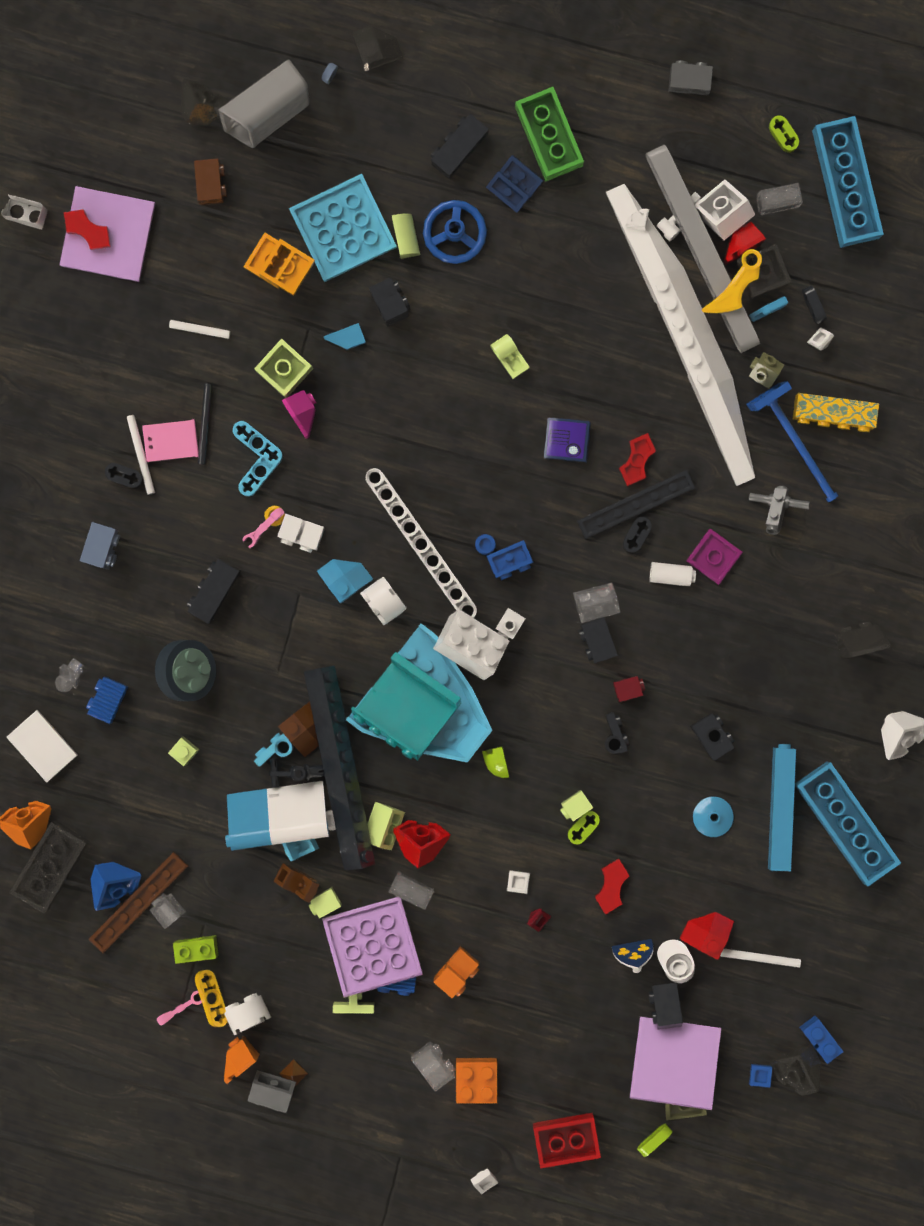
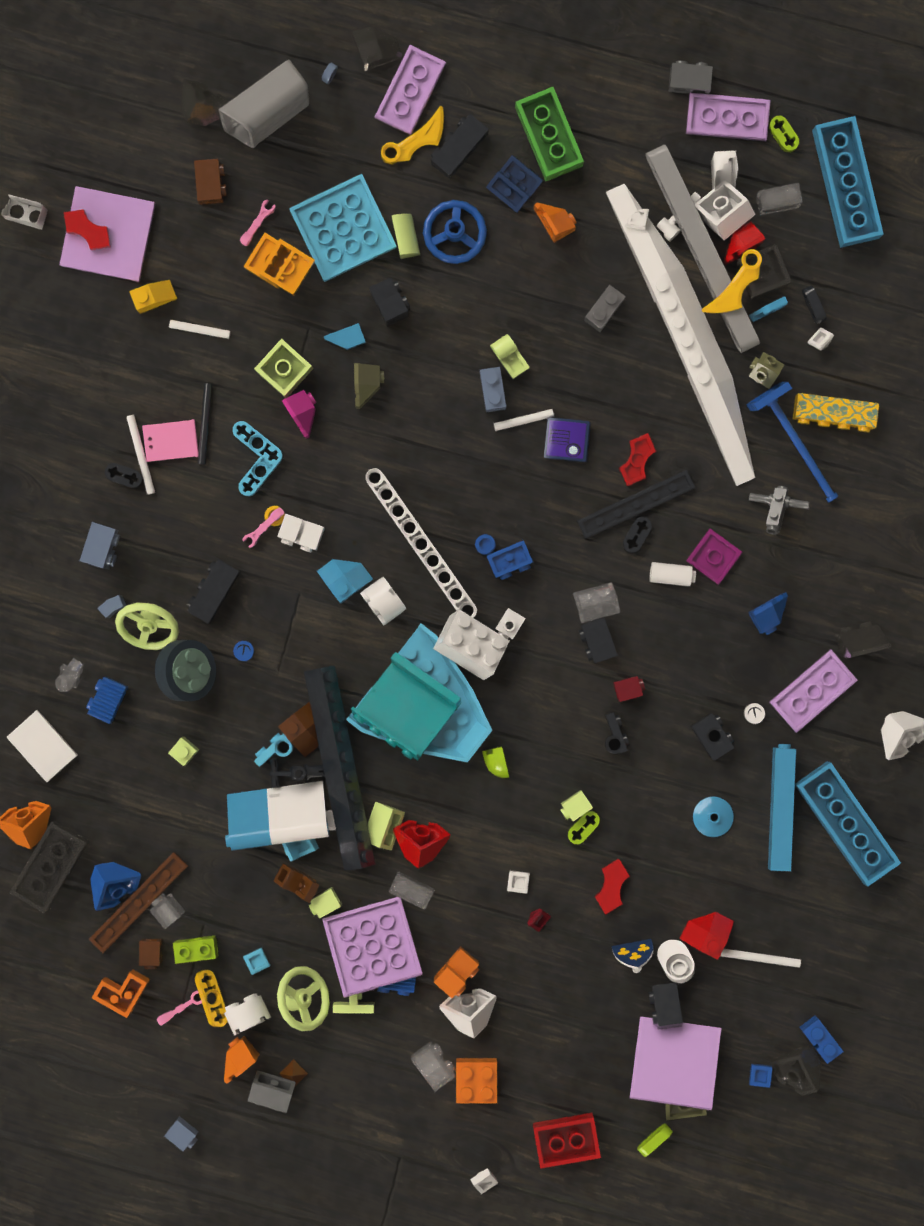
none -> orange brick [92,969,150,1018]
none -> sand blue piece [97,595,127,618]
none -> yellowish green piece [115,603,179,650]
none -> yellow slope [129,280,177,314]
none -> reddish brown brick [139,939,162,969]
none -> sand blue brick [165,1116,198,1151]
none -> blue tile [233,641,254,661]
none -> bright pink piece [240,200,276,246]
none -> medium azure tile [243,947,271,975]
none -> yellowish green piece [277,966,330,1031]
none -> olive slope [354,363,384,409]
none -> lavender tile [375,45,446,135]
none -> yellow piece [381,106,444,164]
none -> white slope [439,989,496,1038]
none -> sand blue brick [480,367,506,412]
none -> white bar [494,409,554,431]
none -> orange slope [534,203,577,243]
none -> flat silver brick [584,284,626,332]
none -> lavender tile [686,92,770,141]
none -> white piece [711,151,738,190]
none -> white tile [744,703,765,724]
none -> blue slope [748,592,788,635]
none -> lavender tile [770,650,858,733]

